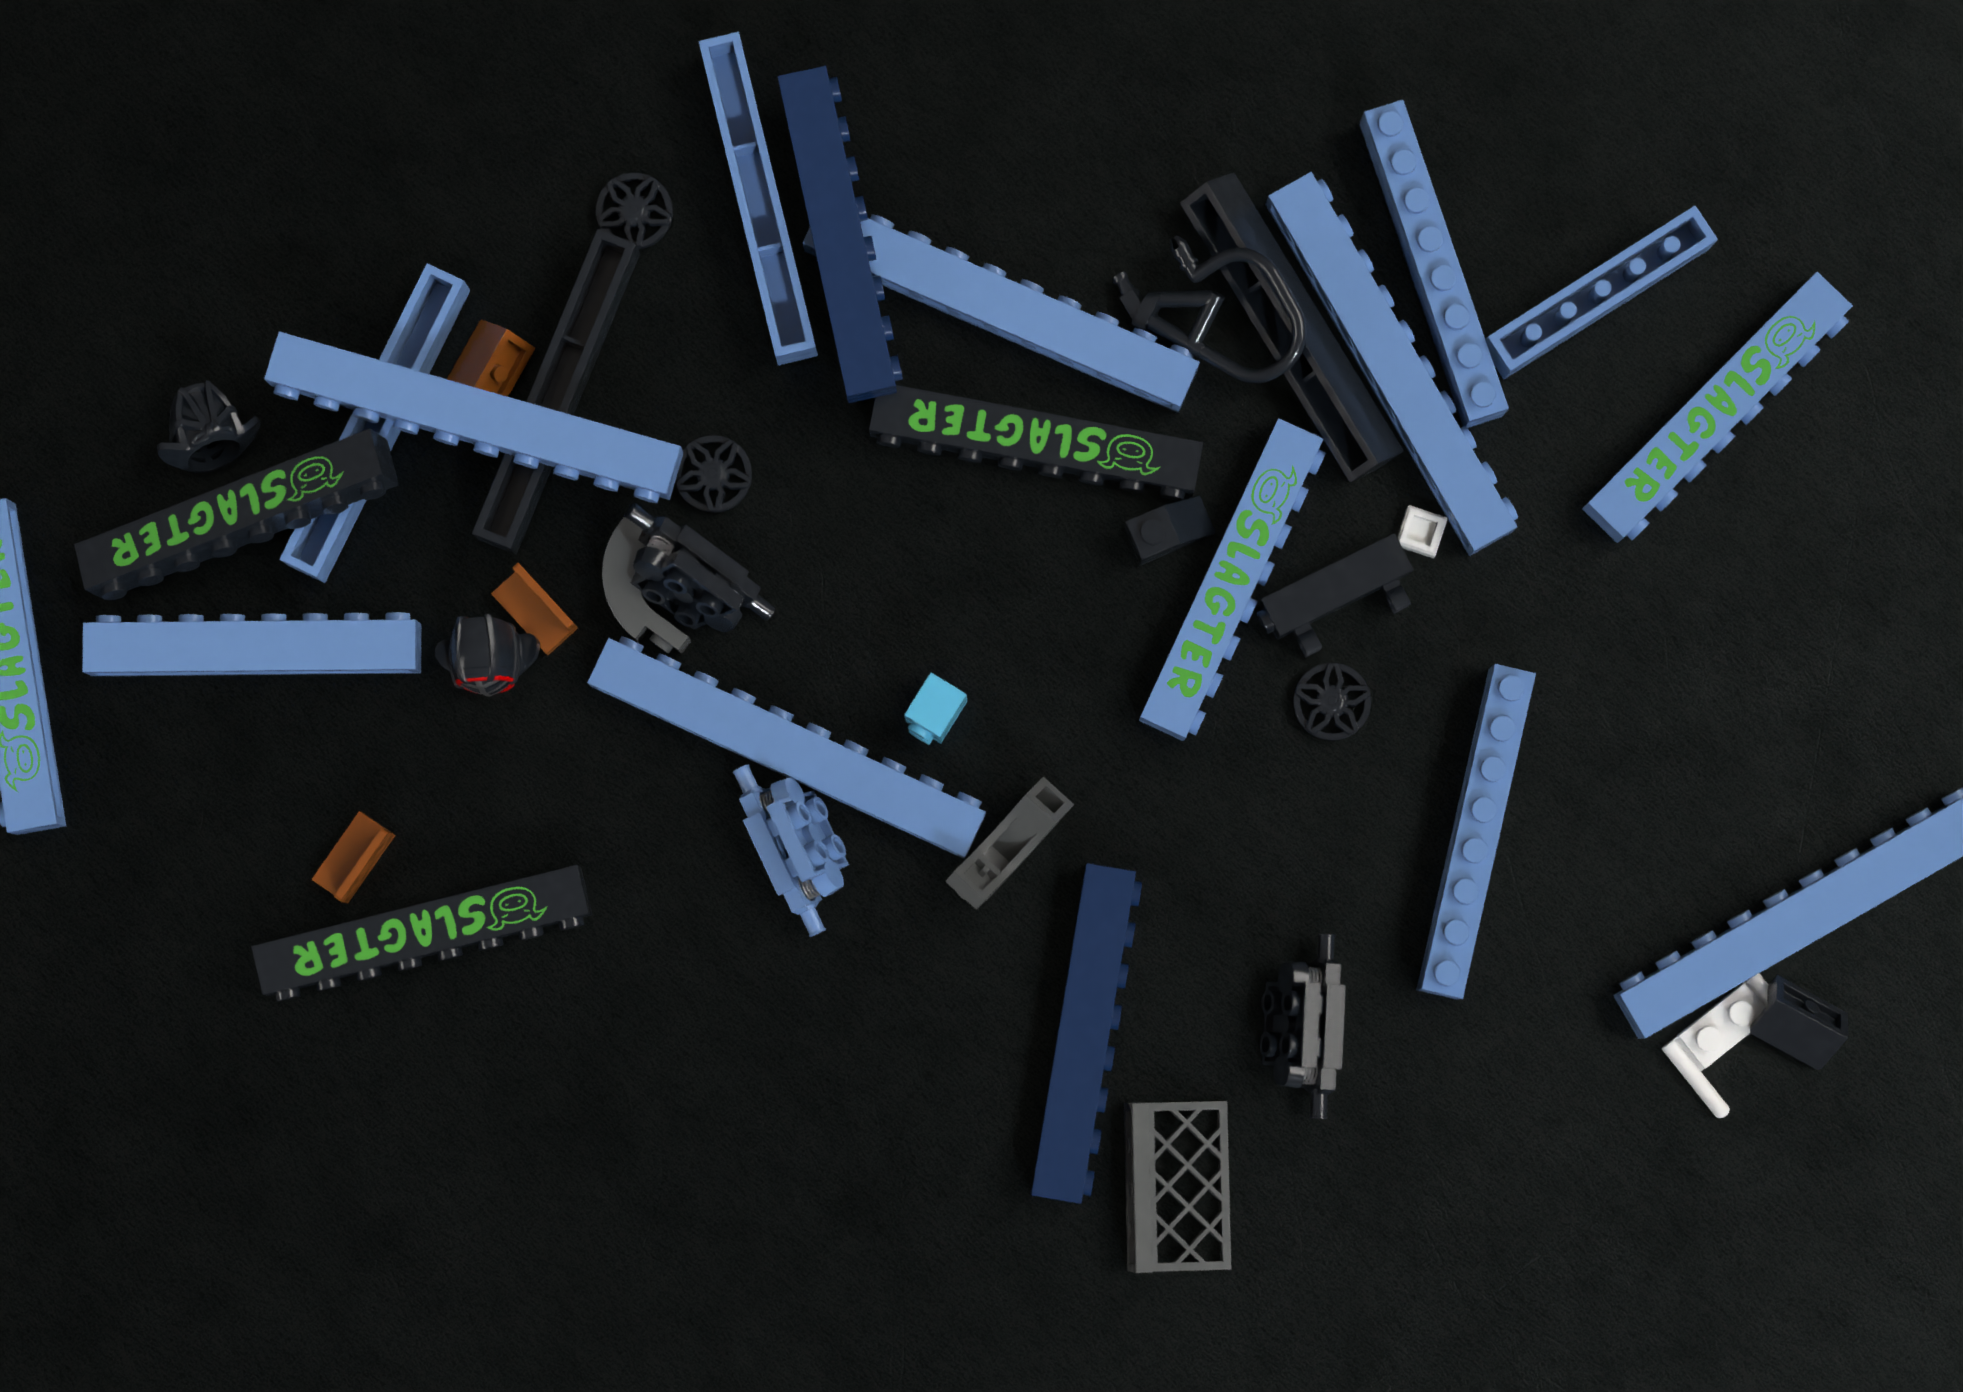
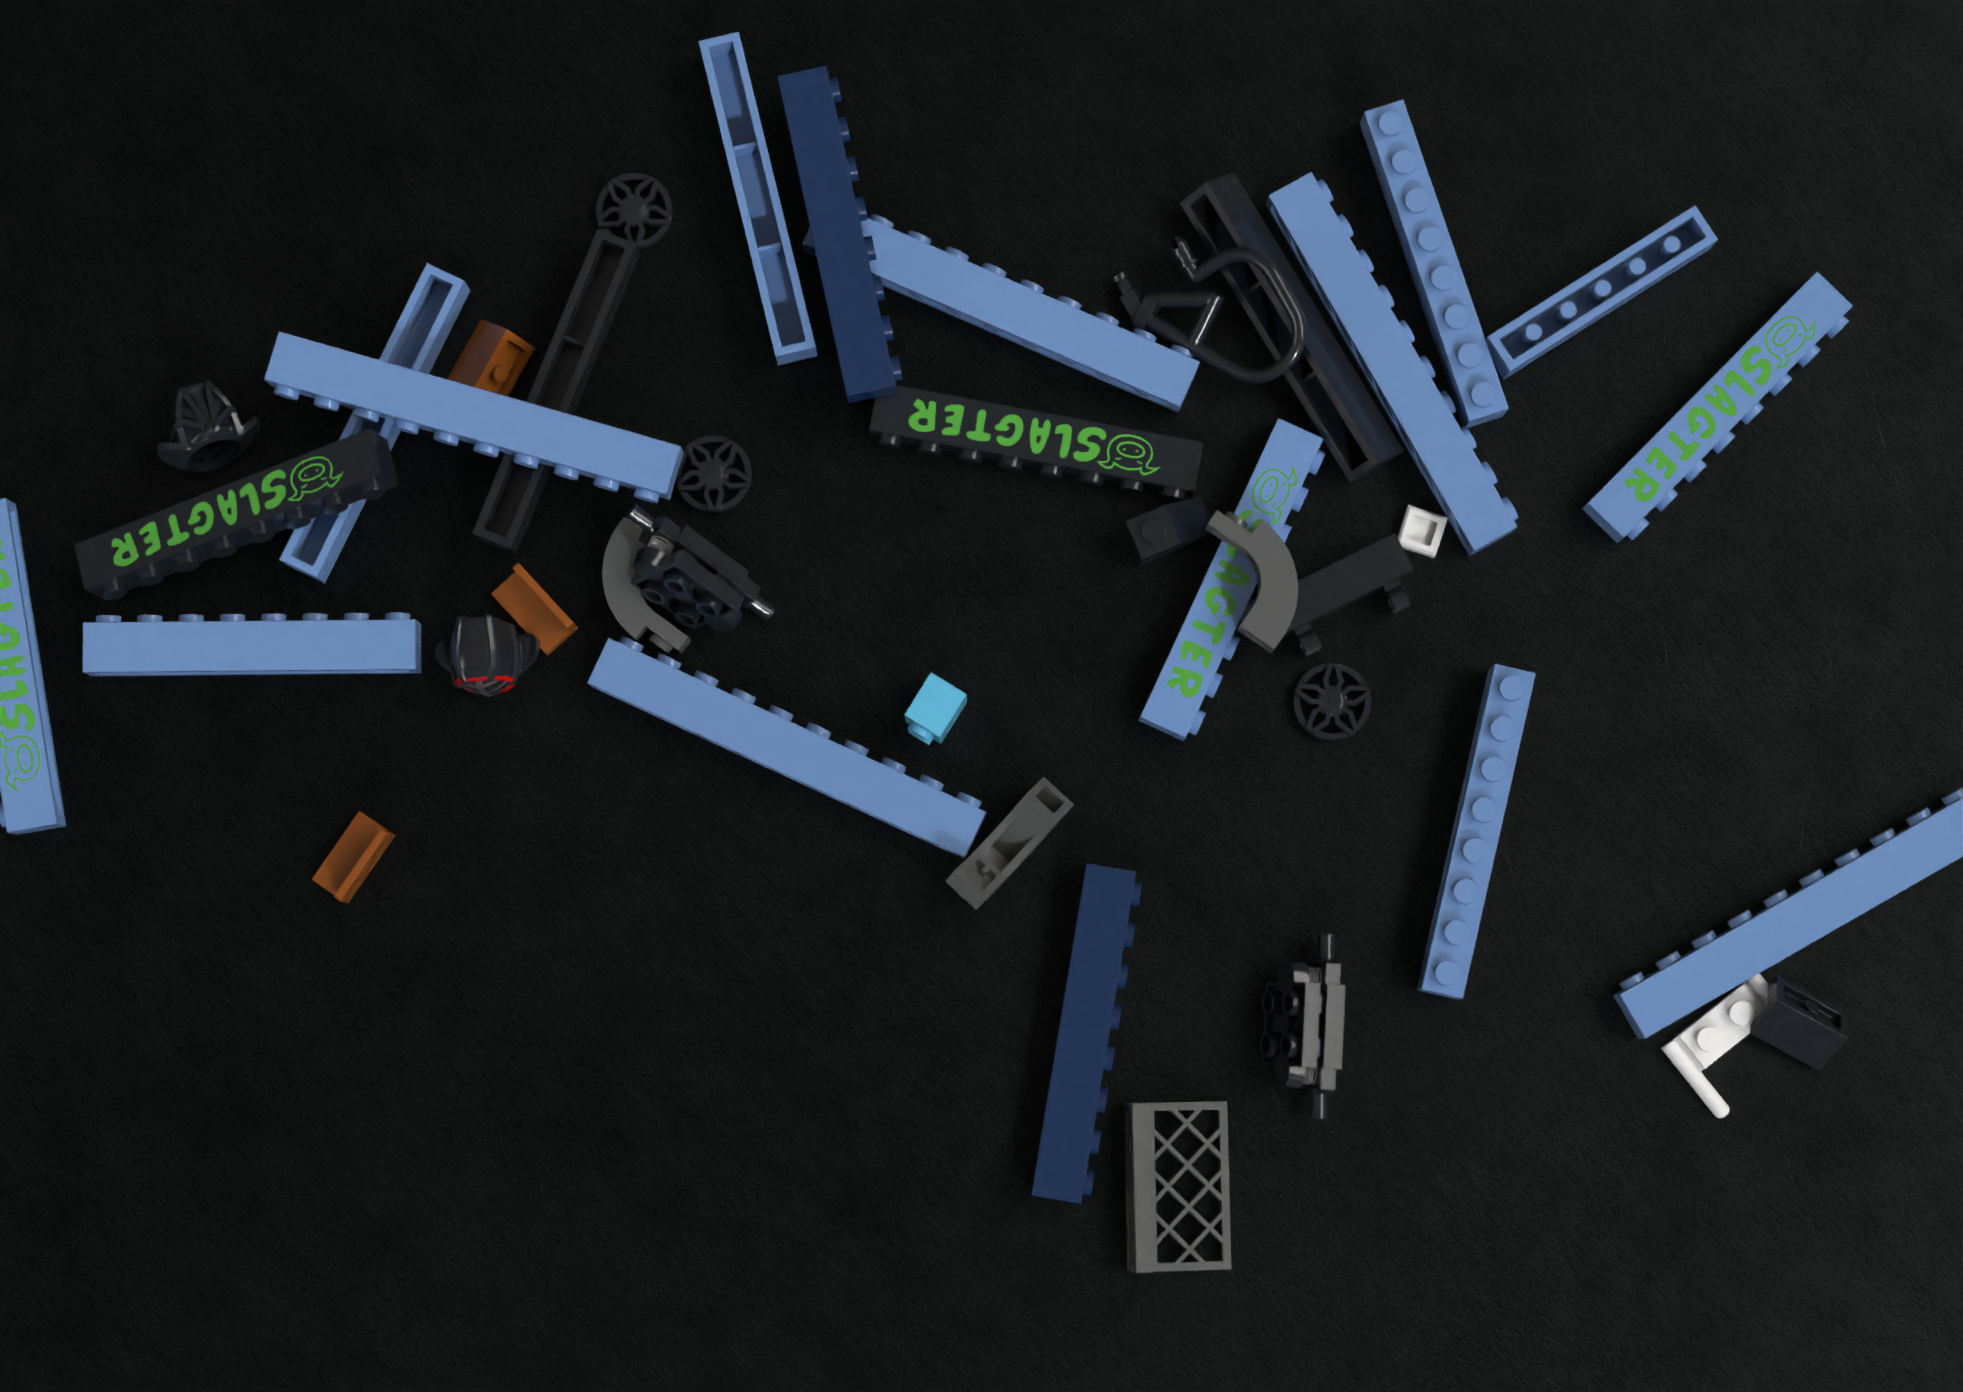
black brick [251,865,593,1002] -> none
medium blue piece [733,764,849,937] -> none
none -> dark grey arch [1205,510,1298,653]

